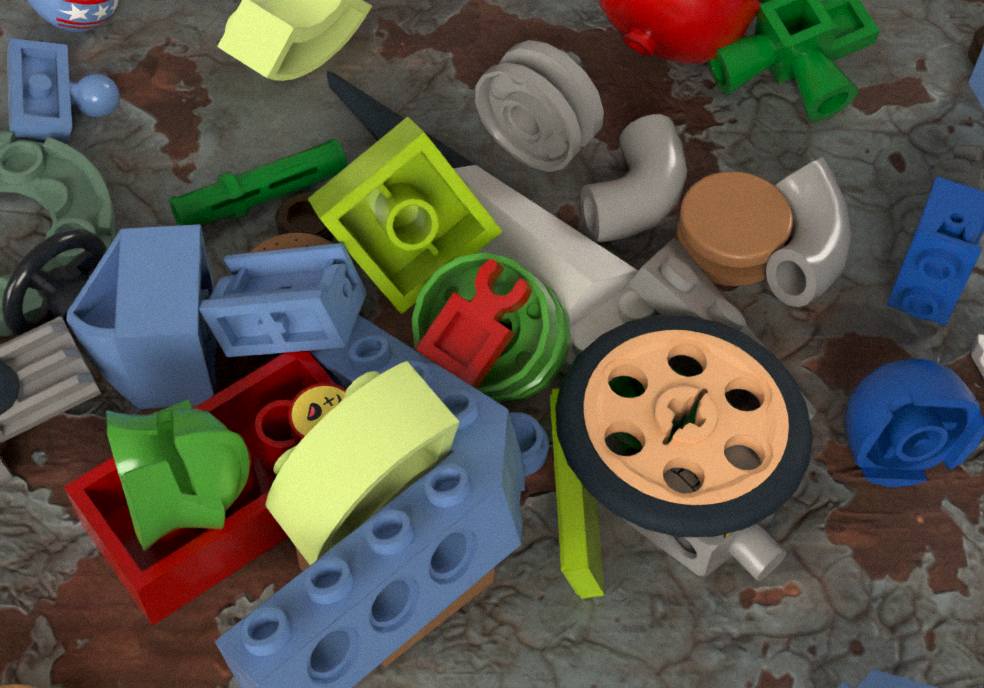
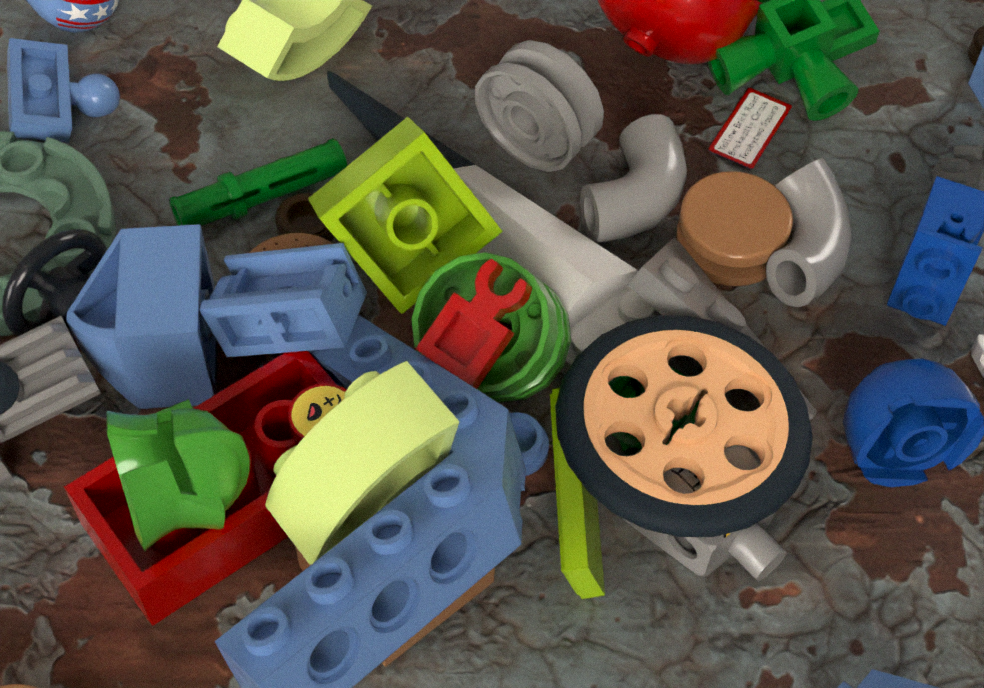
none -> white sticker [708,88,792,169]

